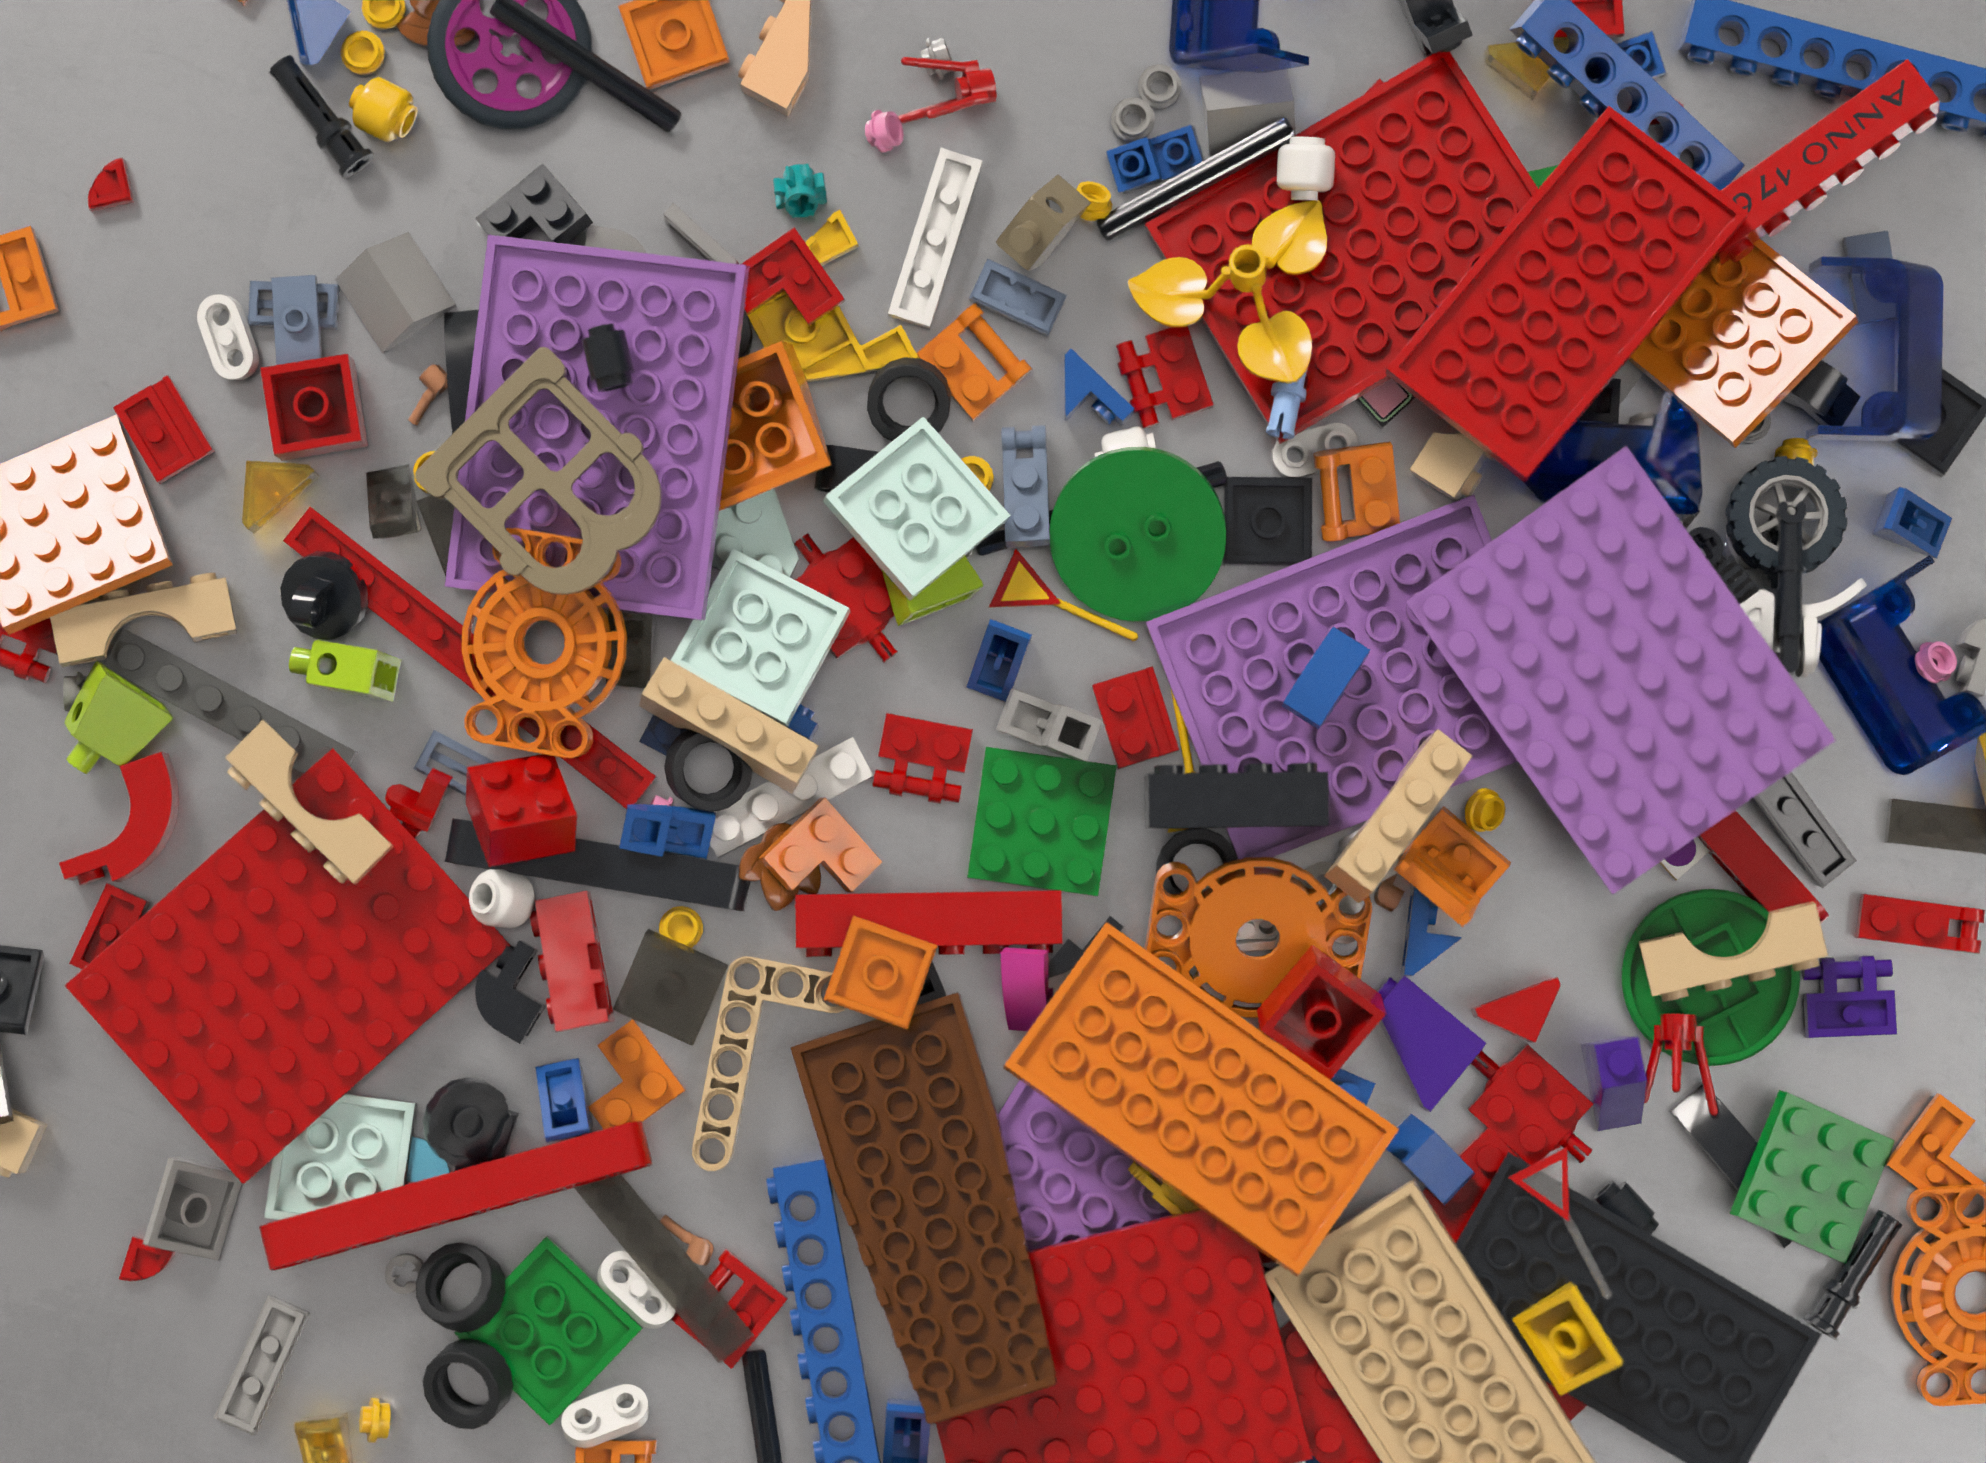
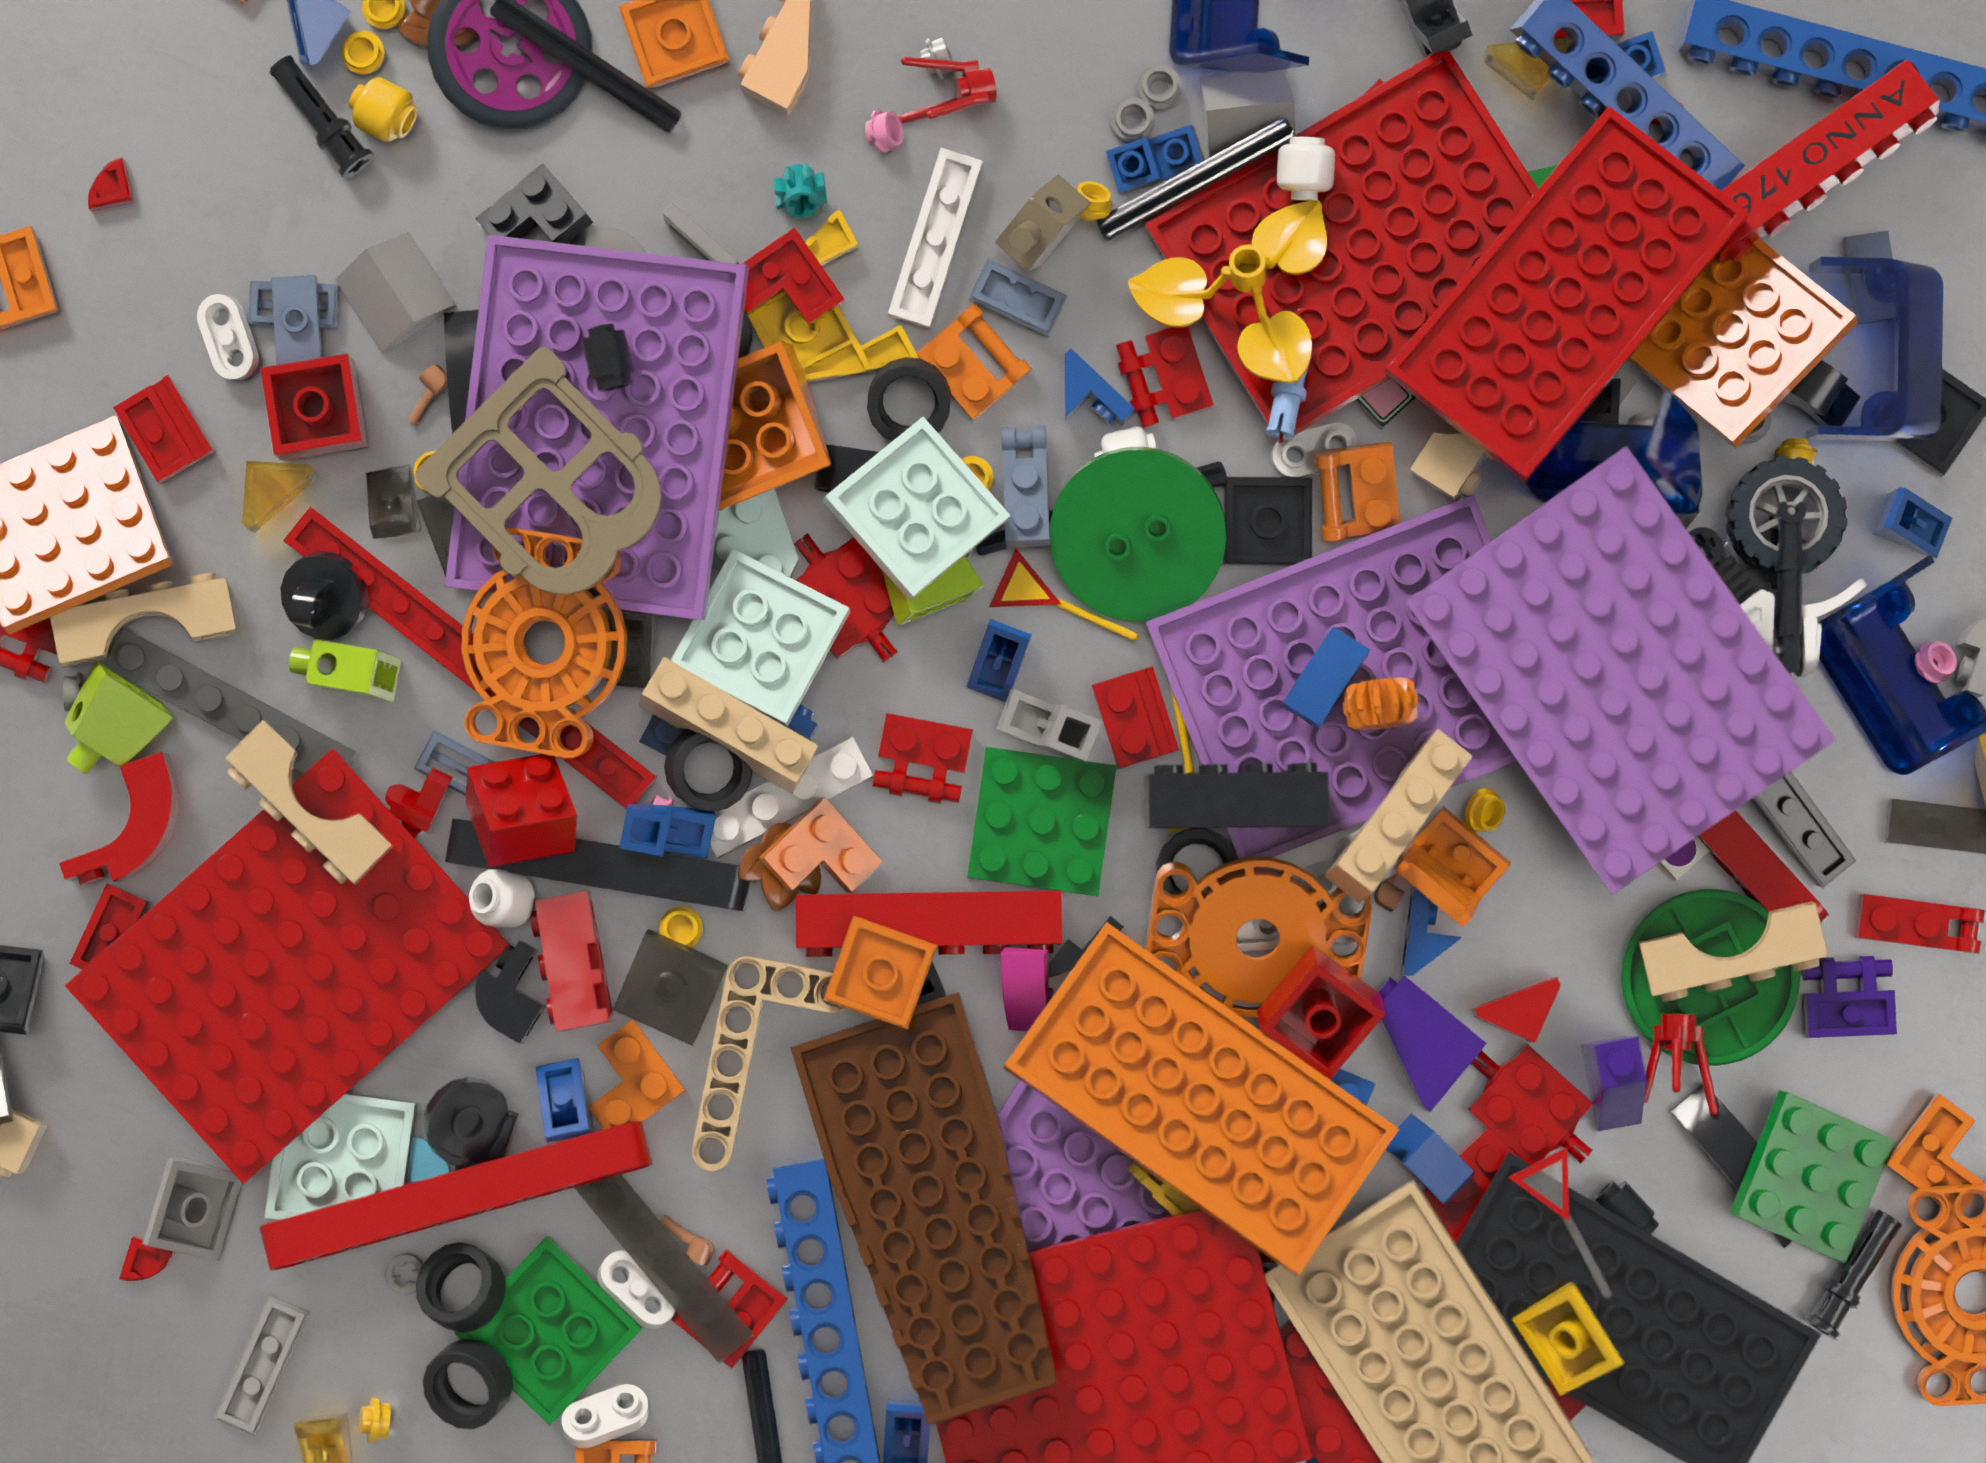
none -> orange gear [1342,677,1419,731]

